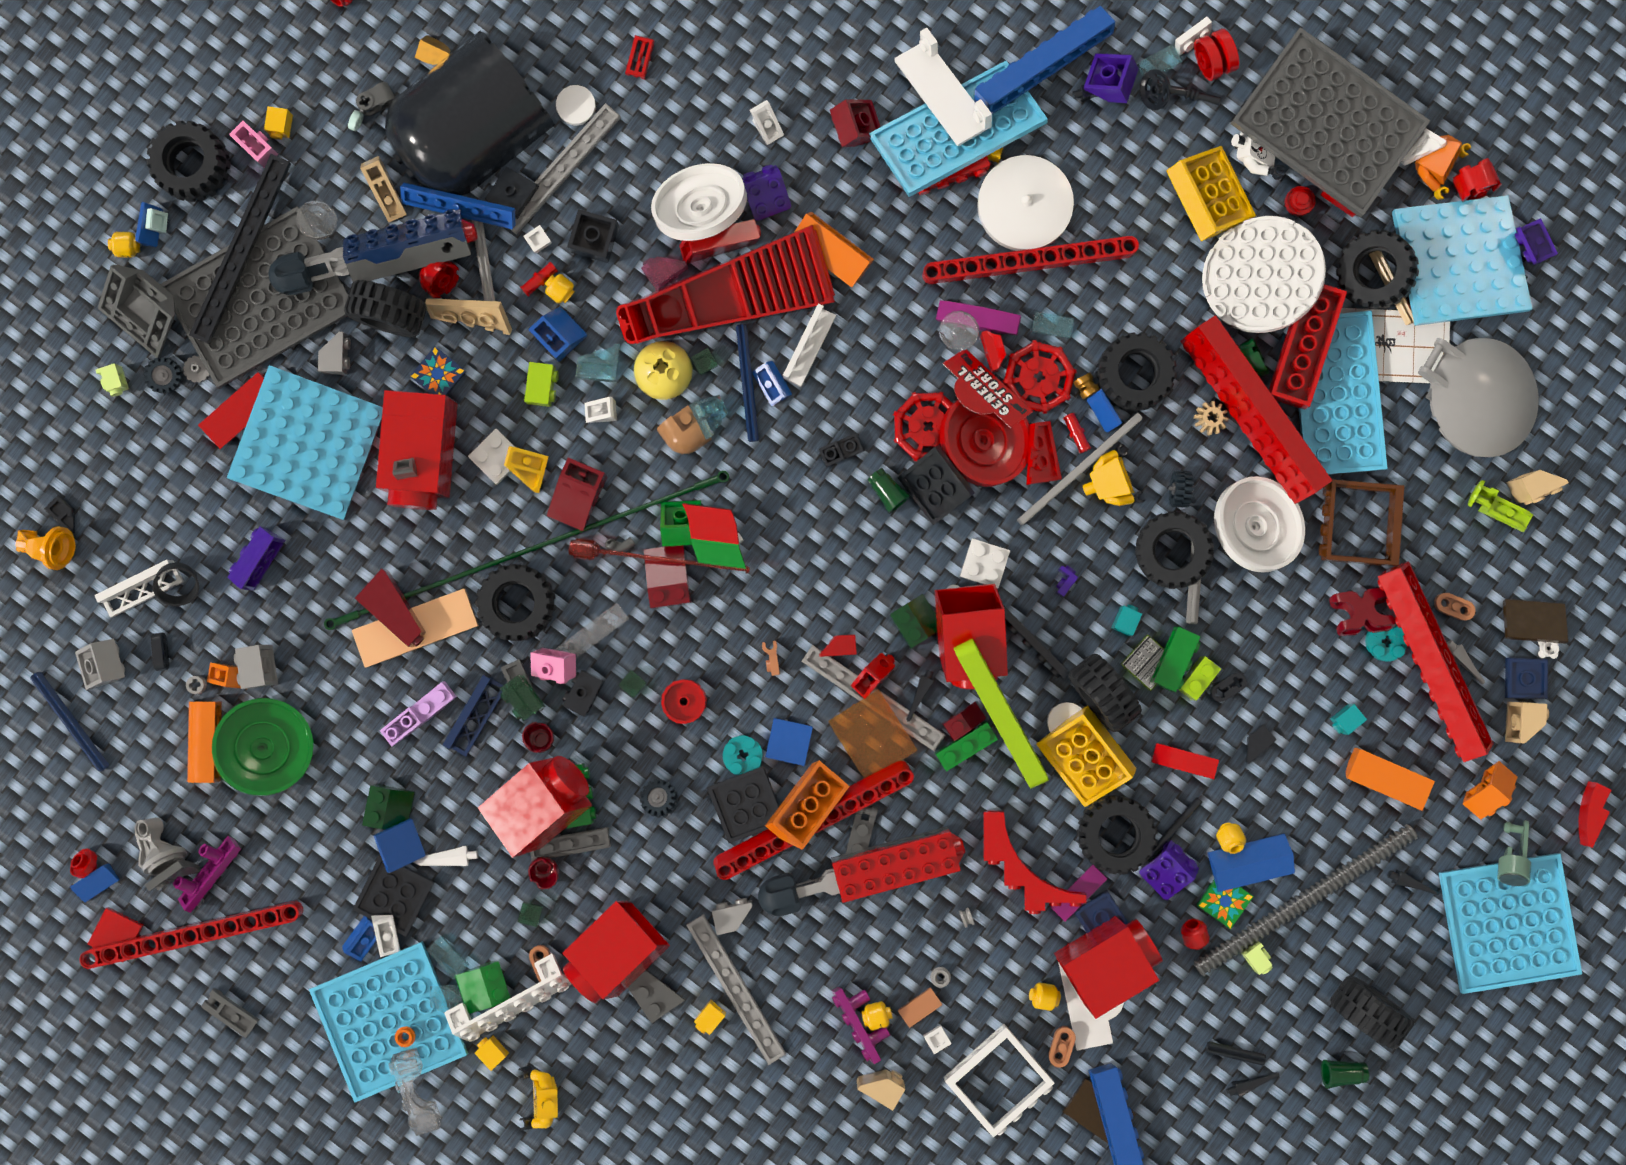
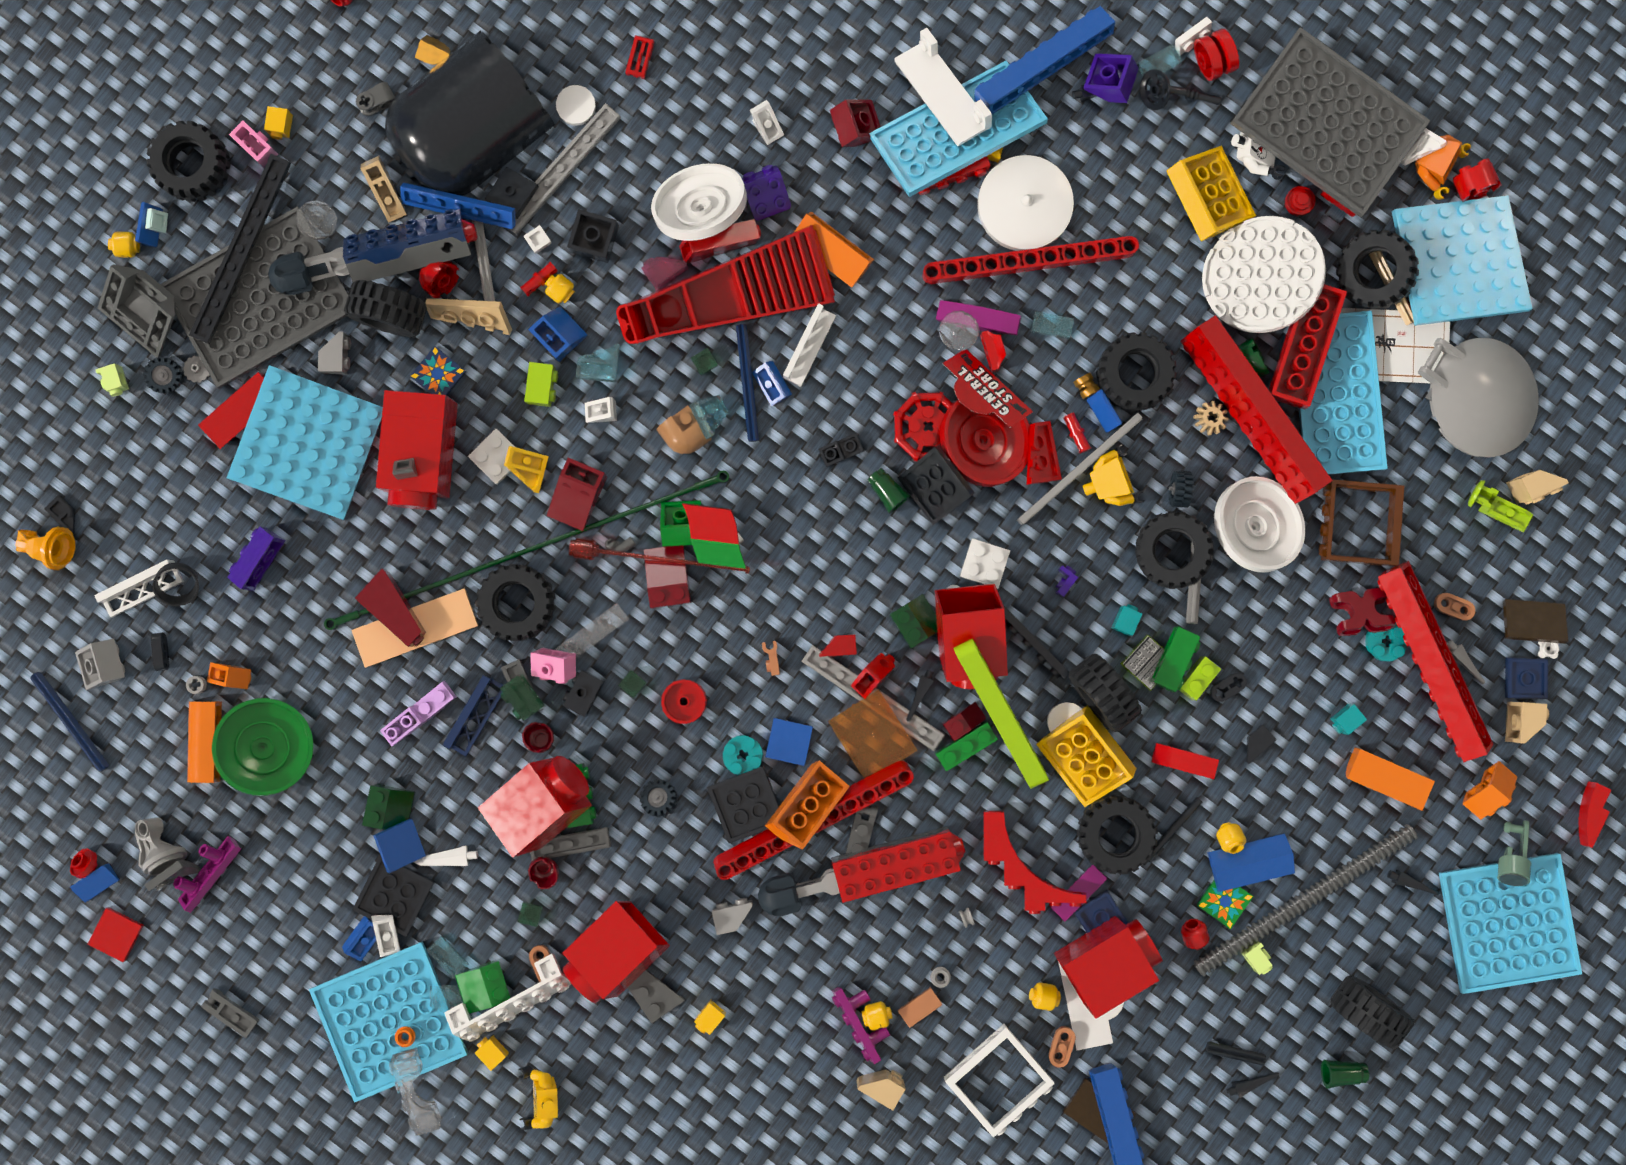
red beam [80,901,303,969] -> none
light grey slope [234,645,278,689] -> none
light aqua tile [348,110,364,131] -> none
light yellow piece [634,341,693,400] -> none
light grey tile [686,914,786,1065] -> none
white plate [923,1025,951,1054] -> none
red plate [1002,340,1077,414] -> none
dark purple bracket [1139,840,1199,900] -> none
dark purple bracket [1514,218,1558,265] -> none

